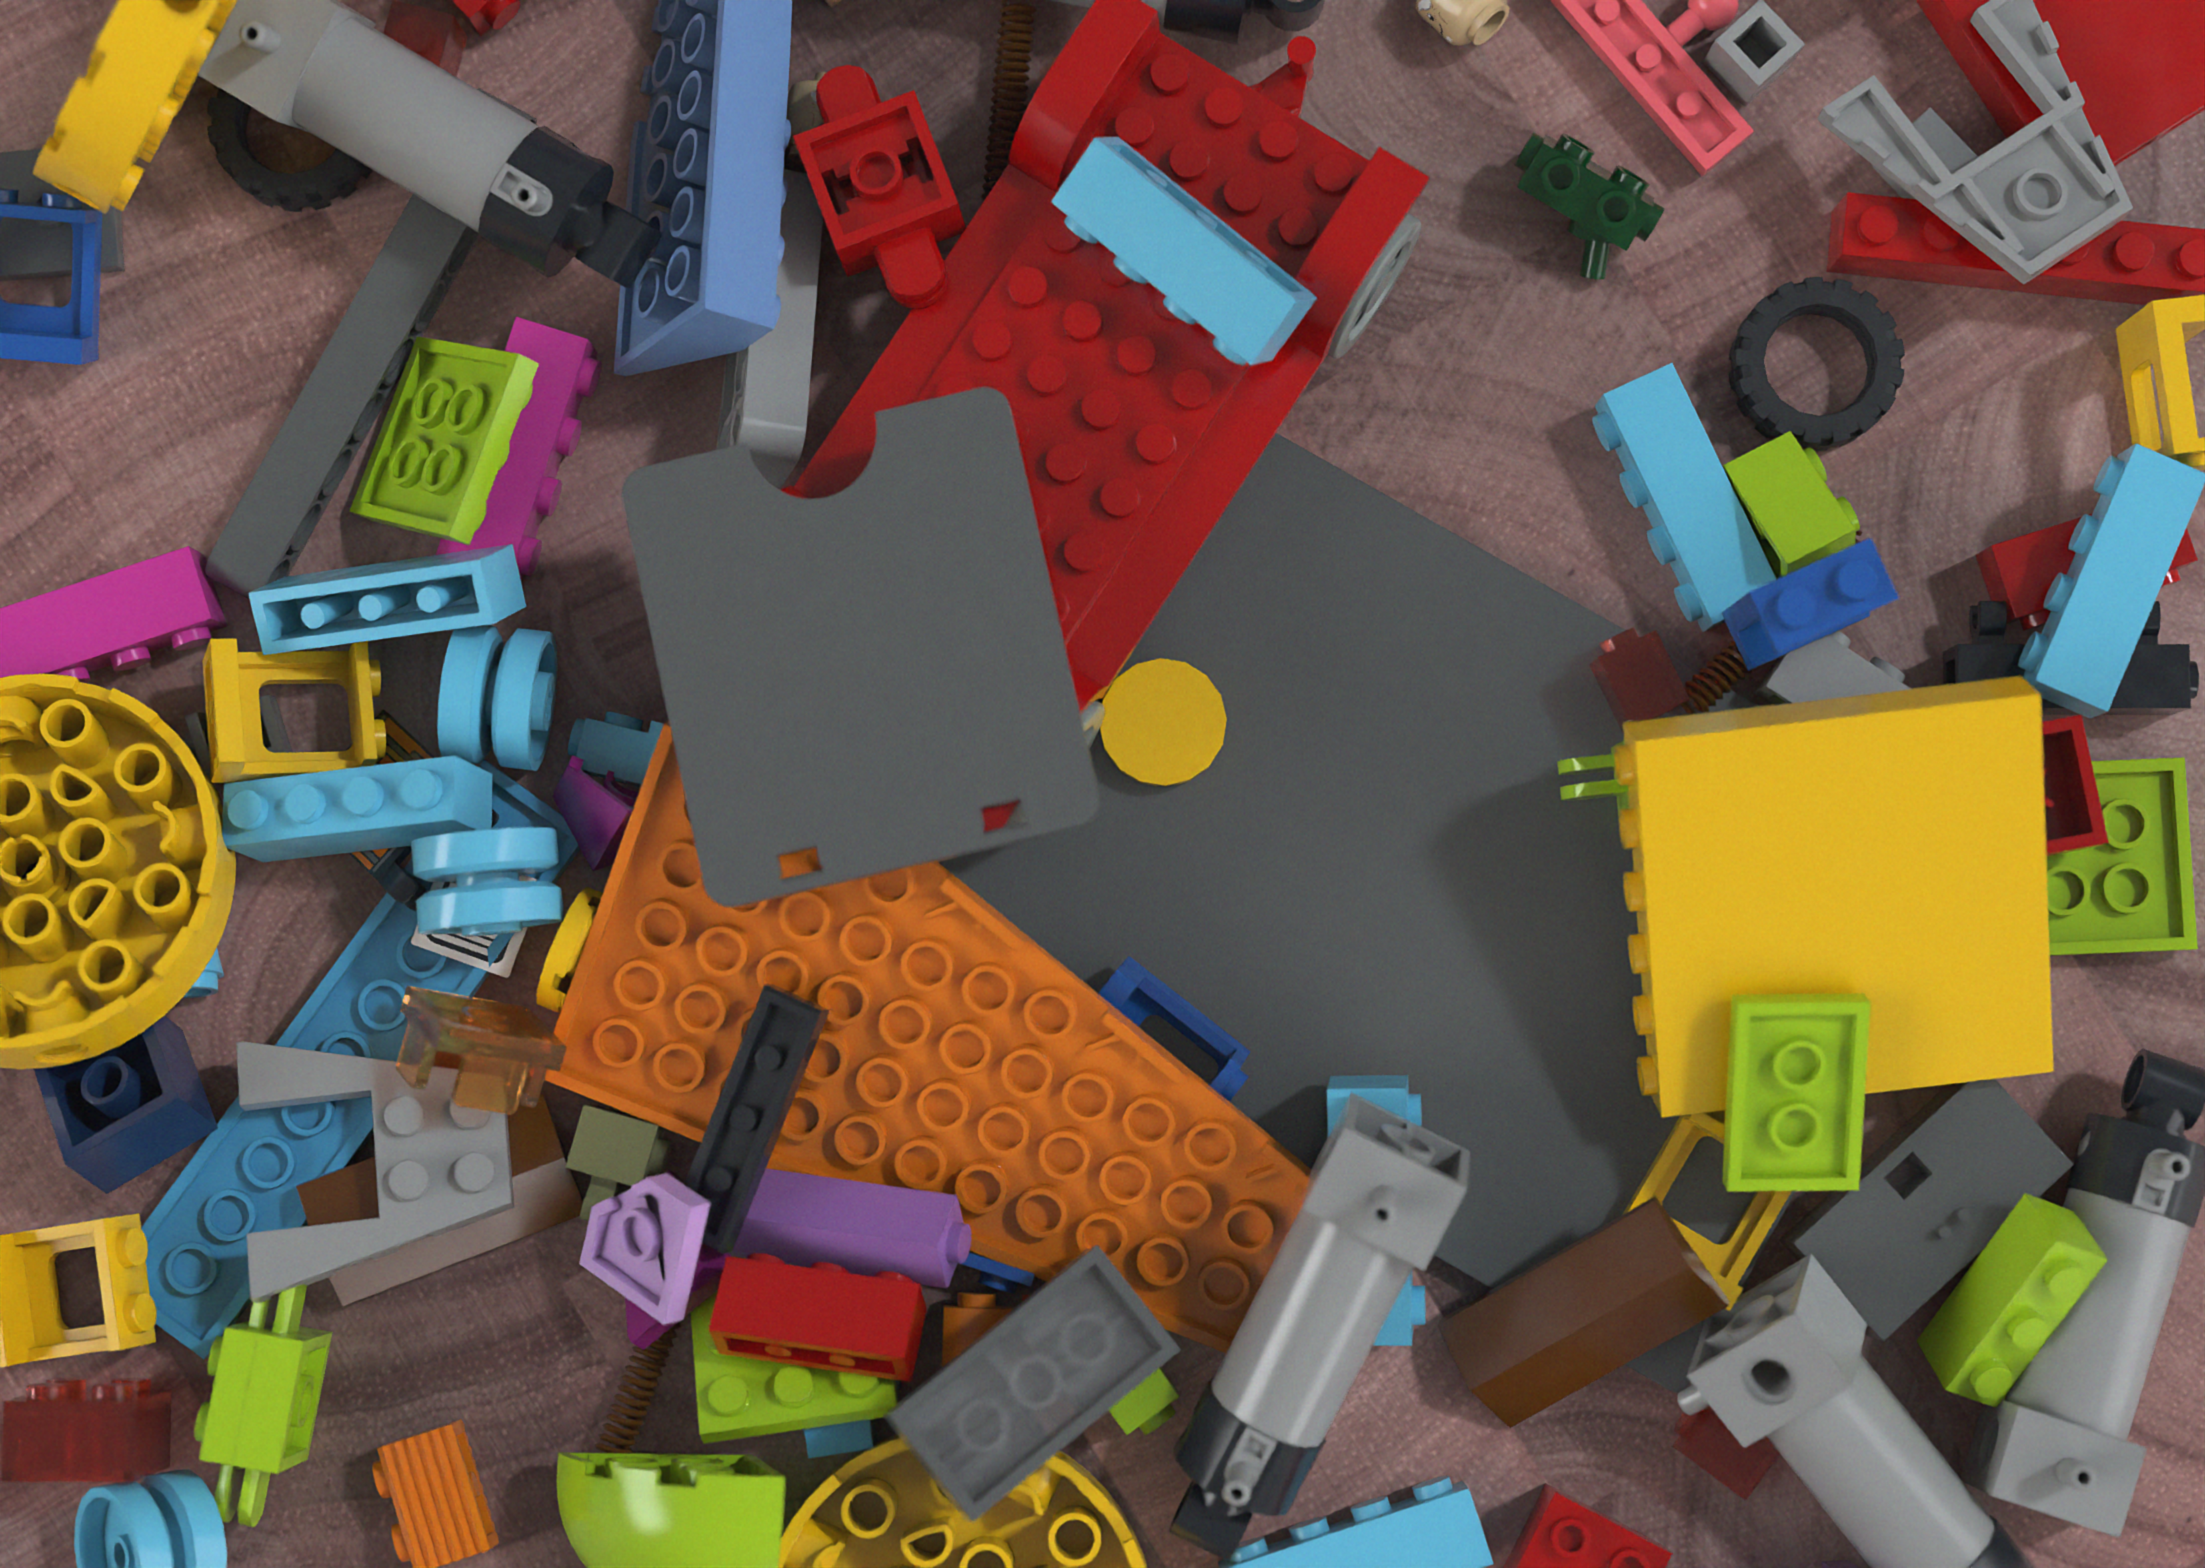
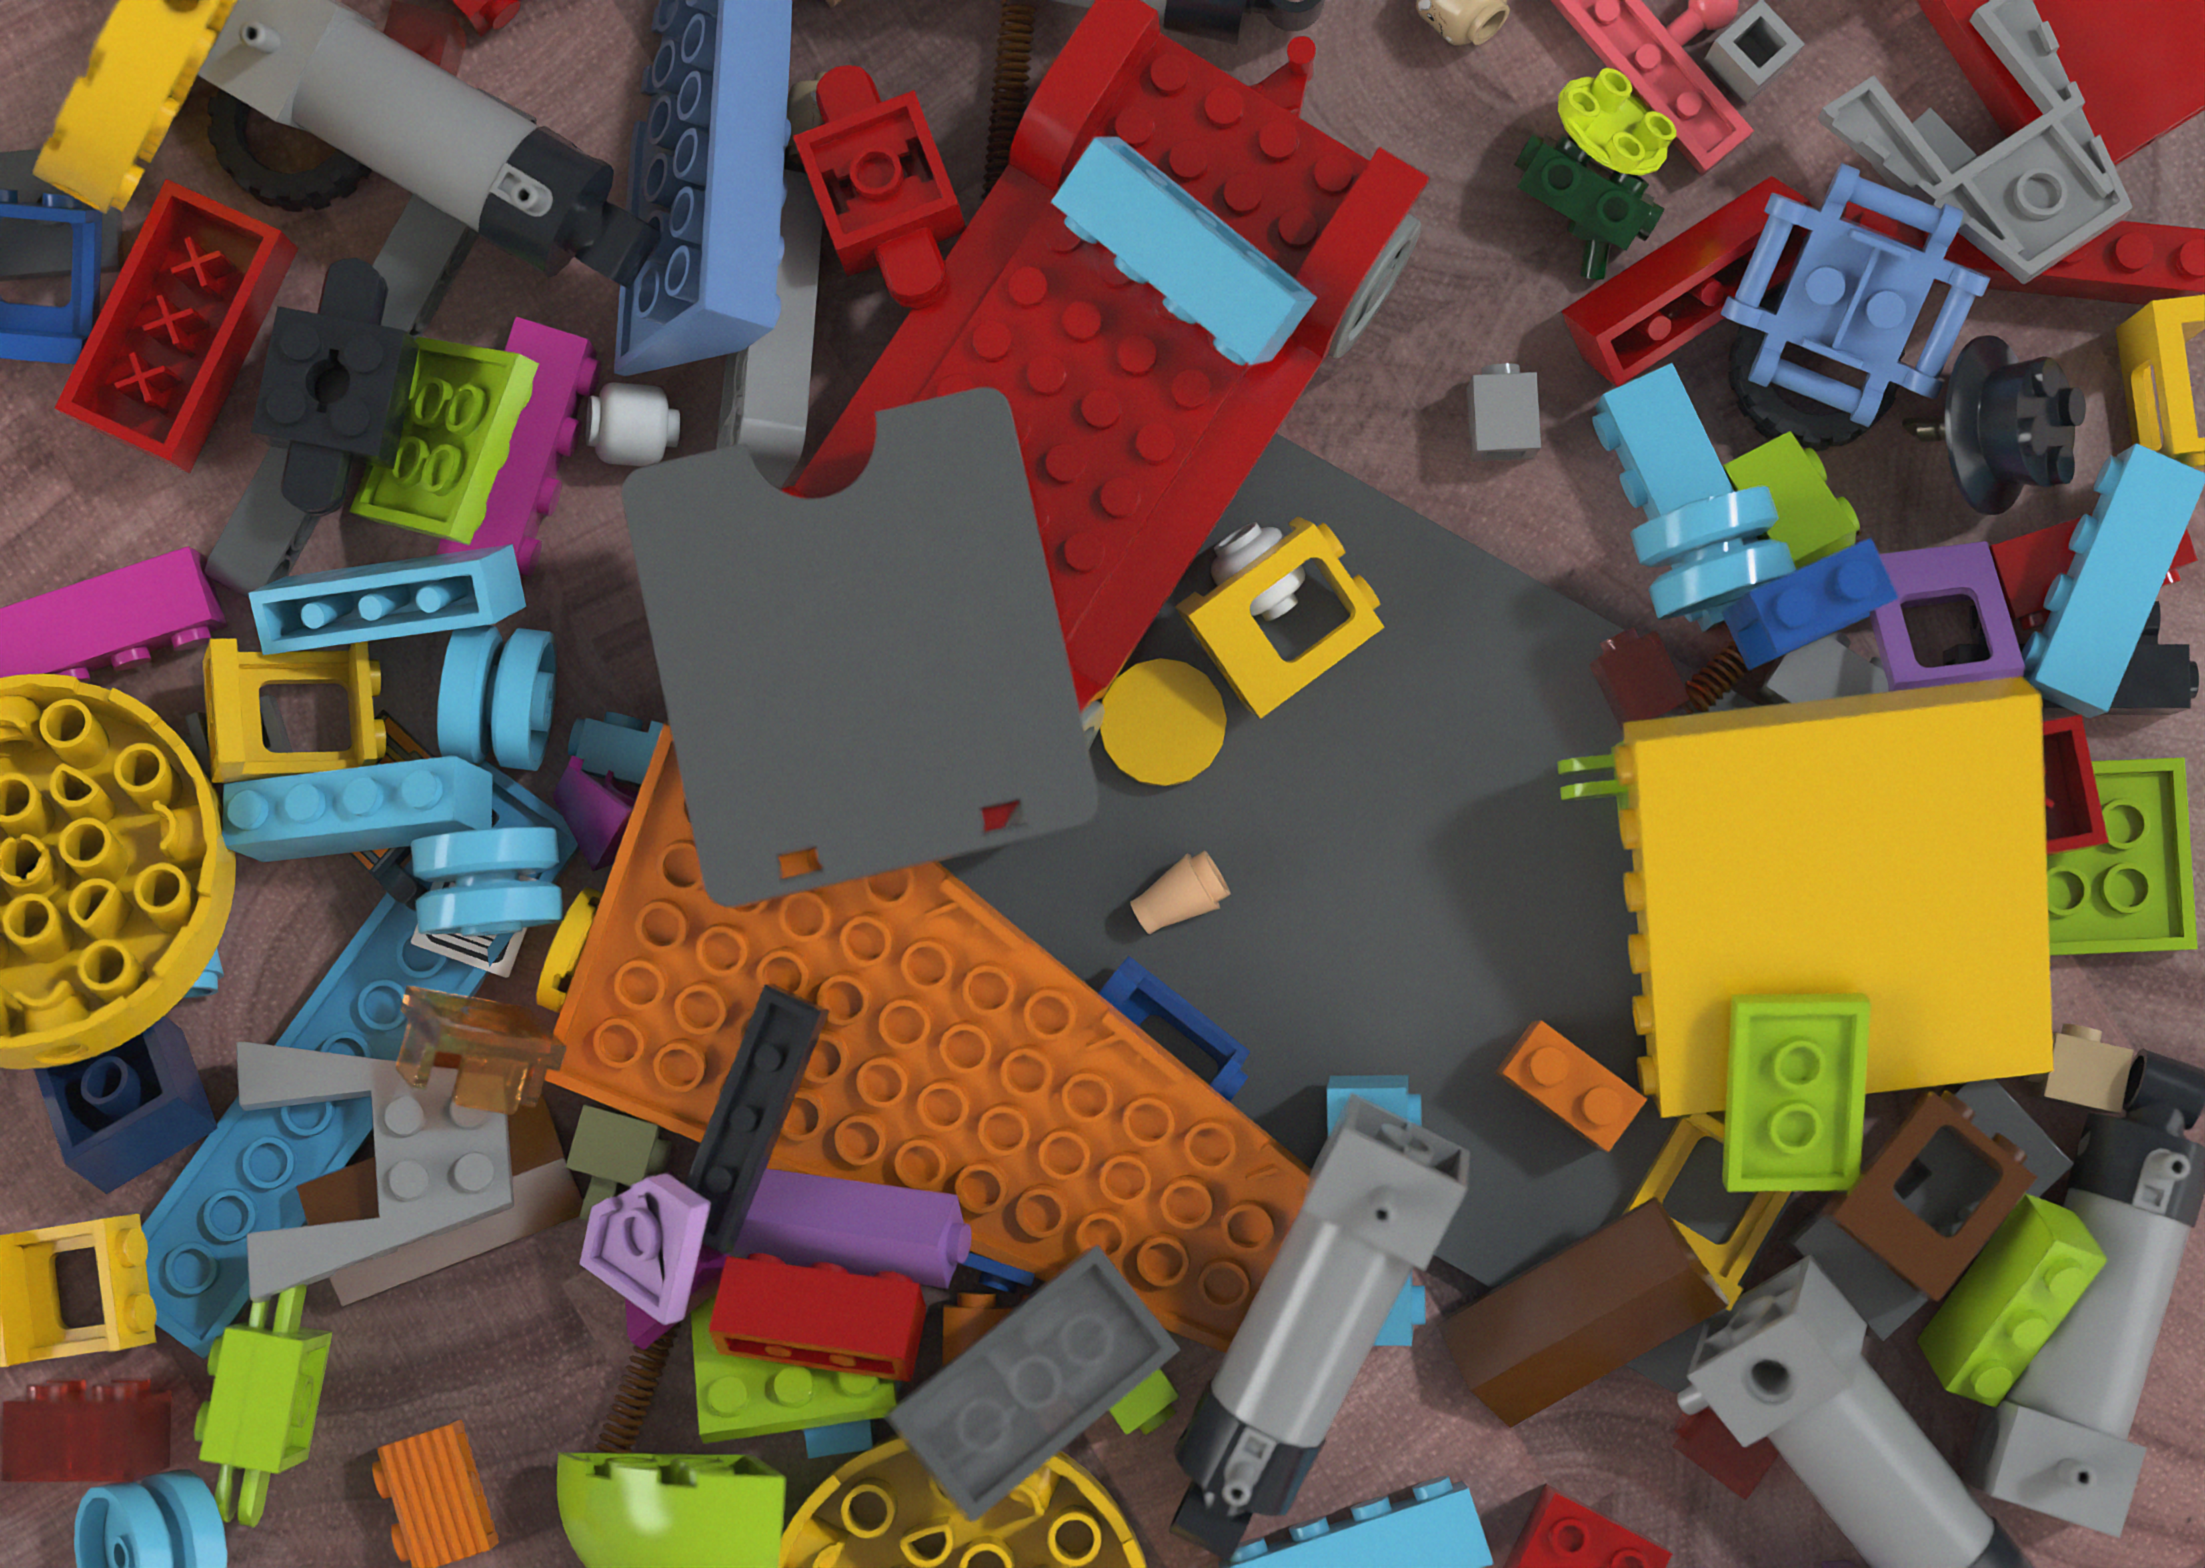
none -> red brick [54,179,299,474]
none -> black brick [251,258,420,516]
none -> white head [585,382,680,466]
none -> light nougat cone [1130,850,1231,935]
none -> yellow window [1175,516,1384,719]
none -> white head [1210,522,1305,621]
none -> light grey brick [1467,363,1541,462]
none -> orange brick [1495,1020,1647,1152]
none -> neon yellow dish [1558,68,1676,176]
none -> red brick [1561,175,1812,387]
none -> medium azure wheel [1630,486,1796,620]
none -> medium blue brick [1720,163,1991,427]
none -> reddish brown window [1820,1090,2038,1302]
none -> medium lavender window [1869,541,2025,692]
none -> black piece [1902,335,2086,515]
none -> tan brick [2023,1023,2133,1113]

